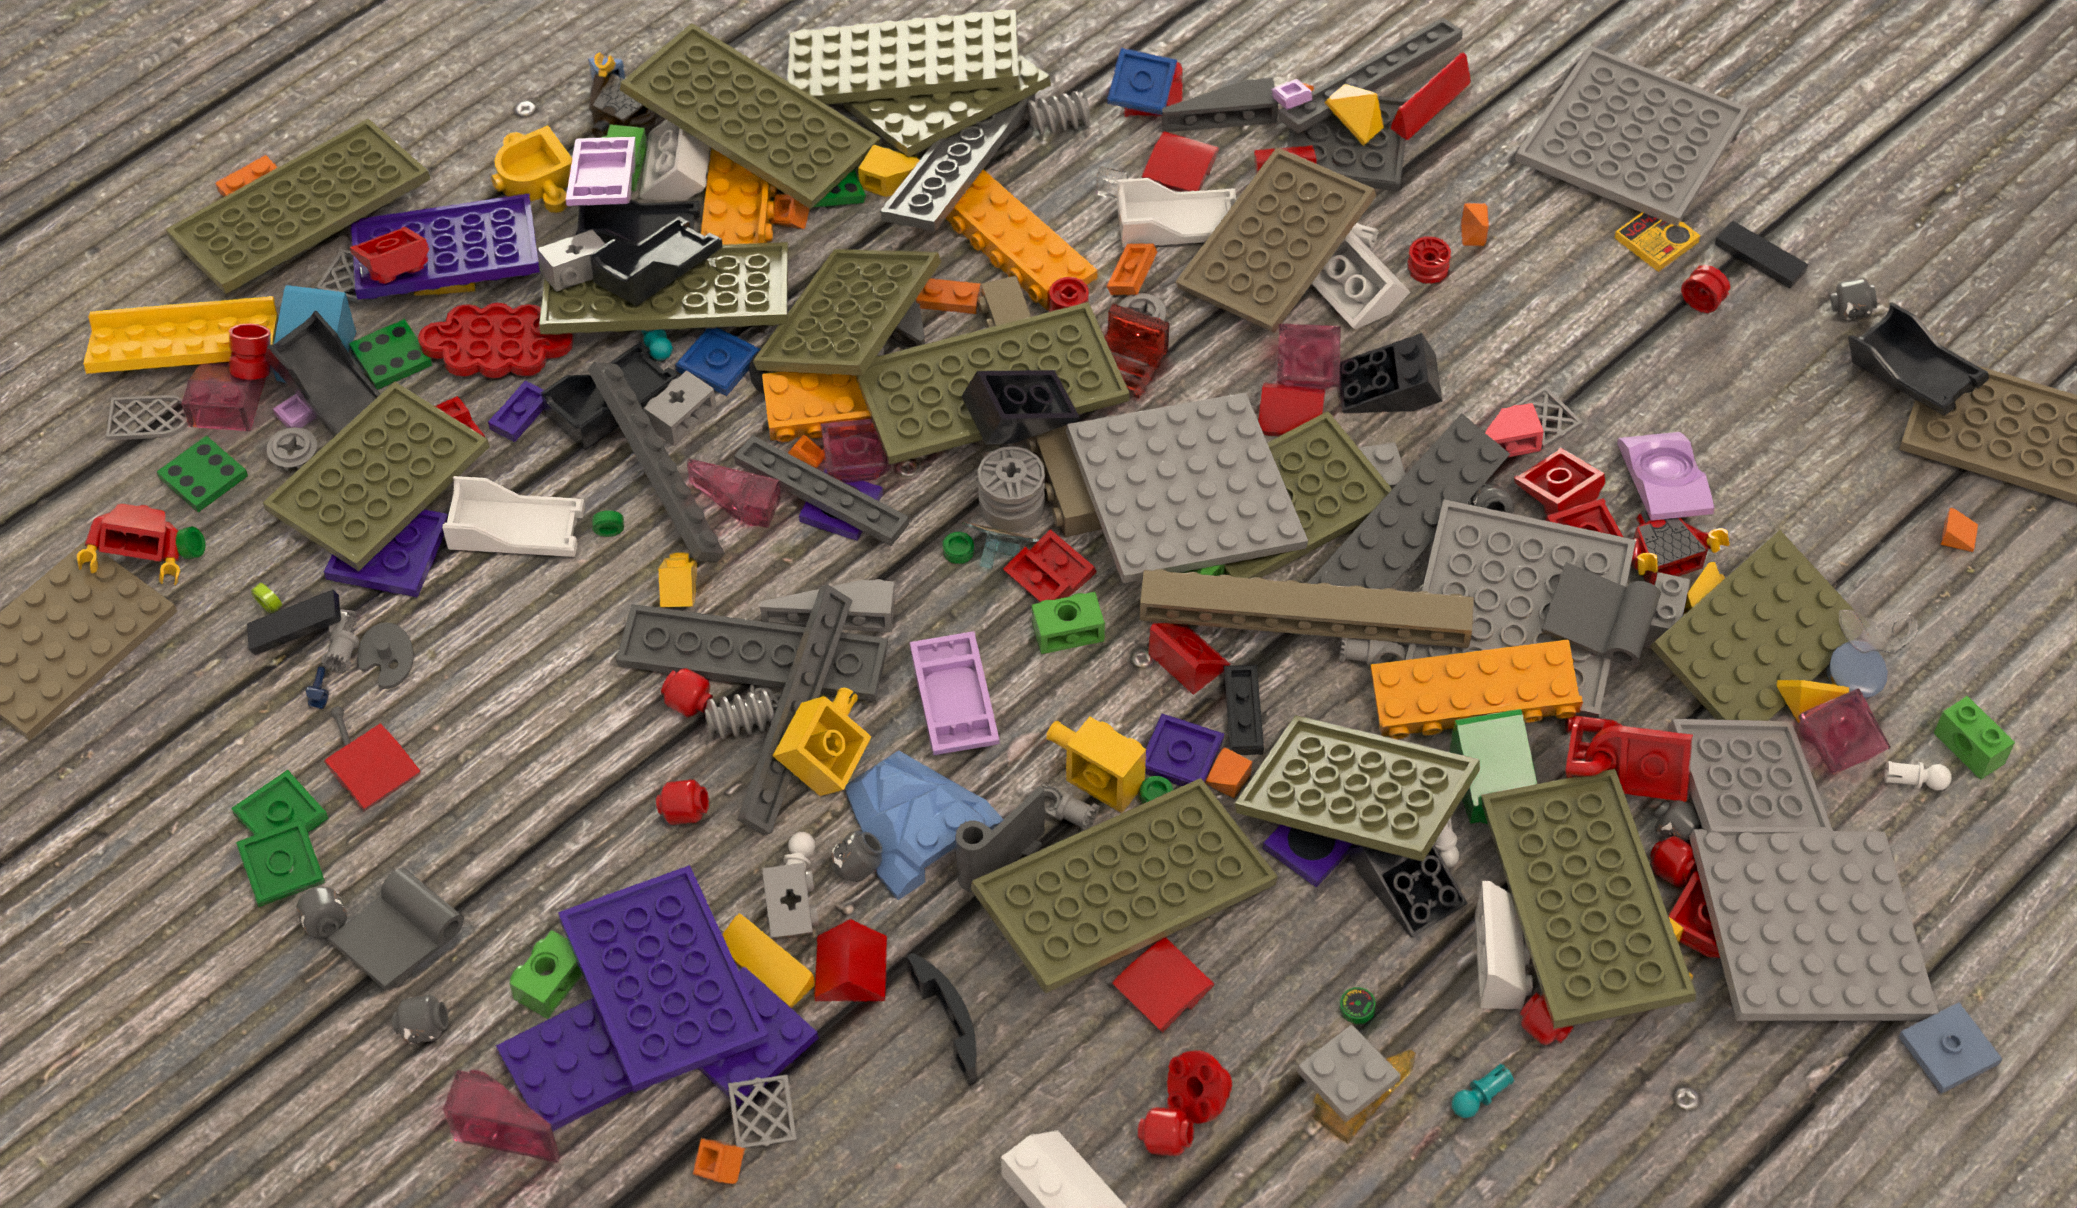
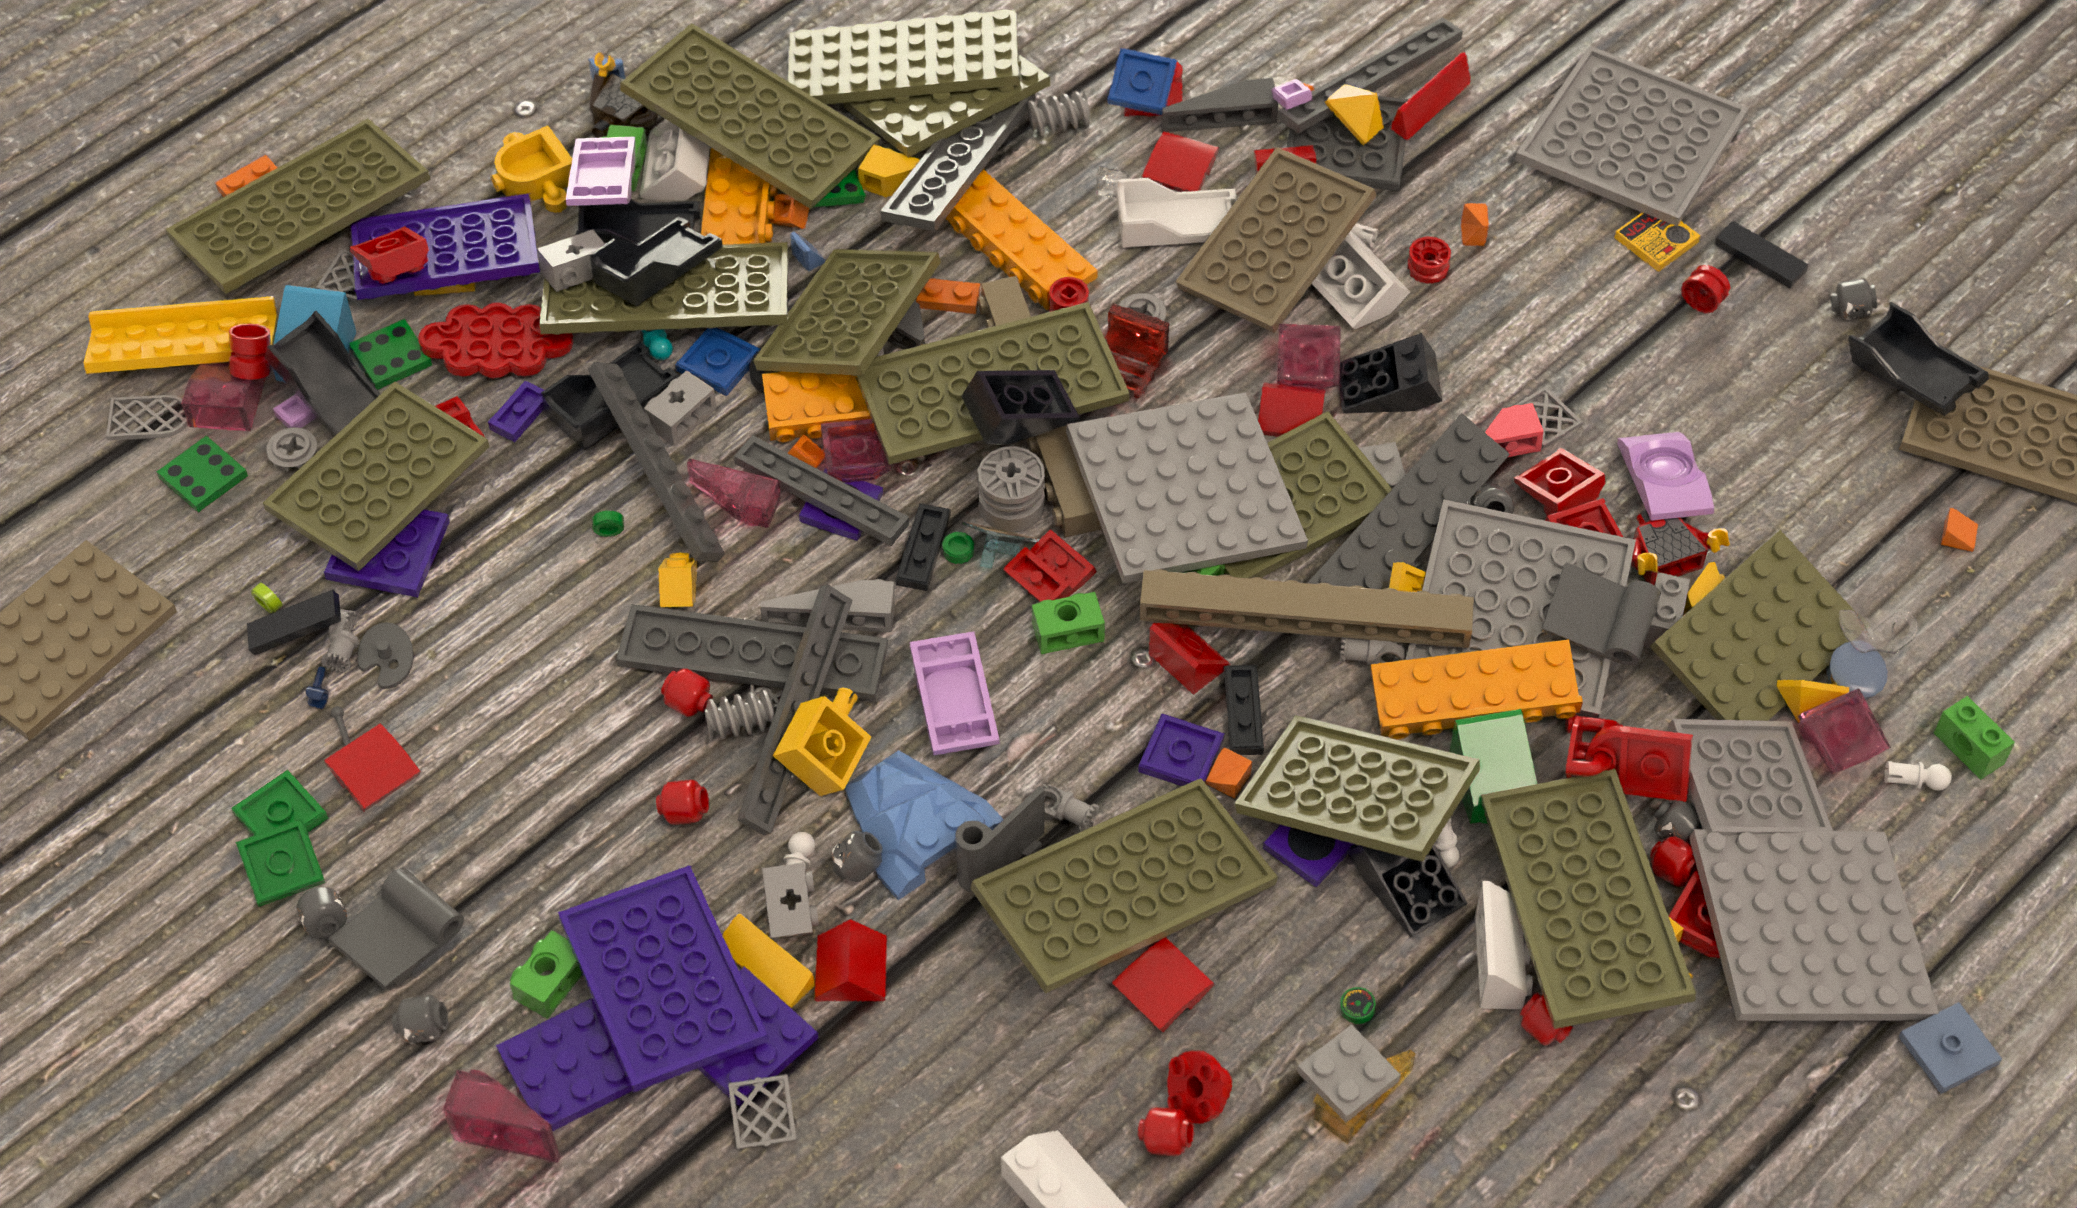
red torso [77,504,180,586] -> none
green tile [176,526,206,560] -> none
white piece [442,476,585,557] -> none
orange slope [693,1138,745,1184] -> none
black slope [907,953,977,1086] -> none
yellow brick [1046,717,1146,813] -> none
orange plate [1107,244,1157,295] -> none
green tile [1140,776,1173,804] -> none
teal pin [1451,1063,1514,1118] -> none
none -> medium blue slope [790,232,826,271]
none -> black tile [896,503,951,591]
none -> yellow bracket [1389,562,1426,592]

